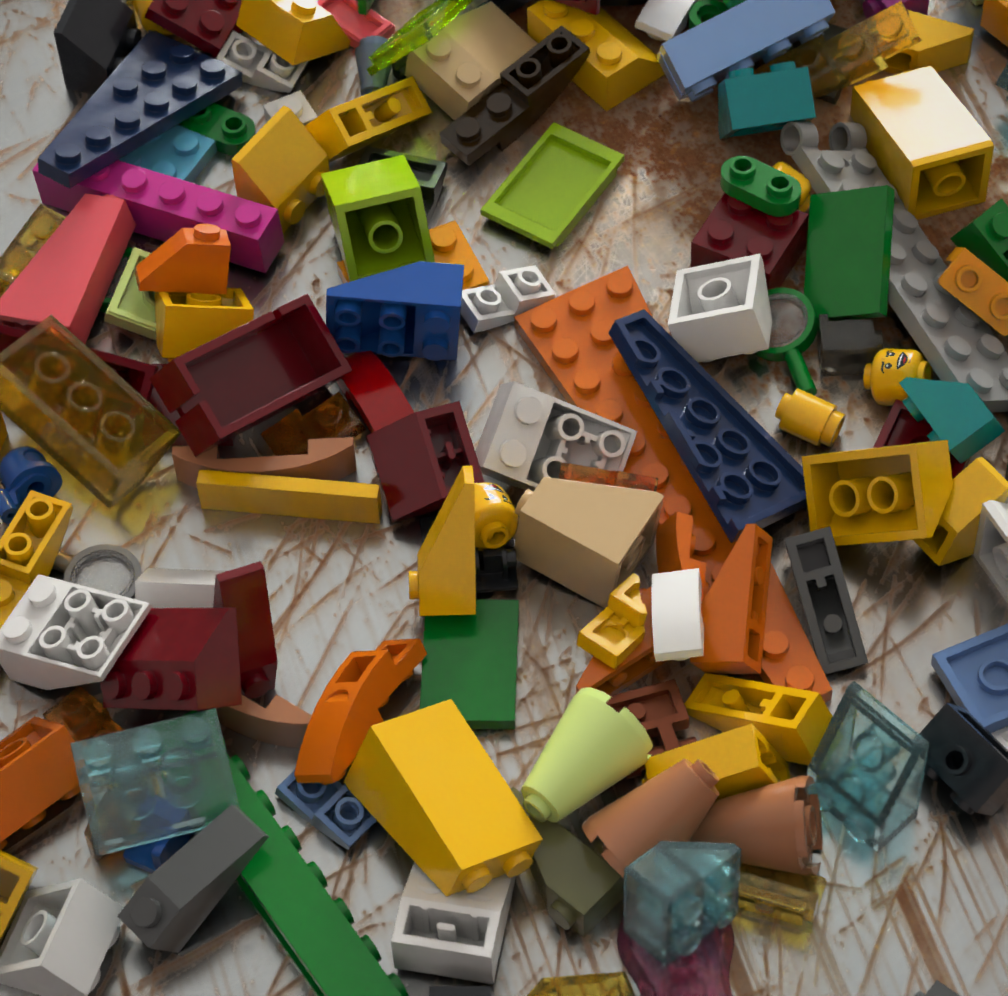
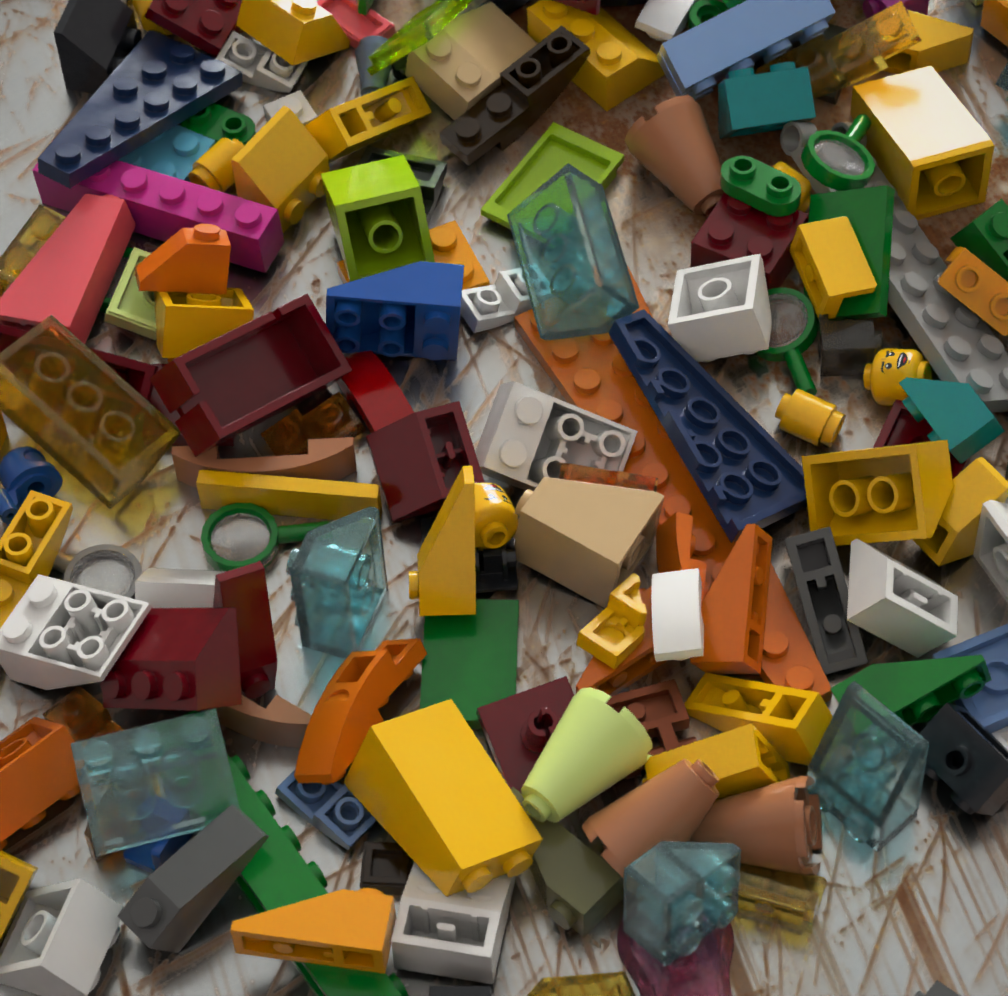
none -> yellow brick [188,137,245,193]
none -> piece [201,503,331,571]
none -> light orange slope [230,888,396,974]
none -> clear light blue slope [286,507,388,659]
none -> dark brown tile [360,841,413,895]
none -> dark red tile [476,676,574,792]
none -> clear light blue slope [507,163,639,341]
none -> nougat cone [624,95,725,216]
none -> yellow panel [789,216,877,321]
none -> green piece [801,114,875,191]
none -> green slope [830,655,992,752]
none -> white slope [847,538,958,658]

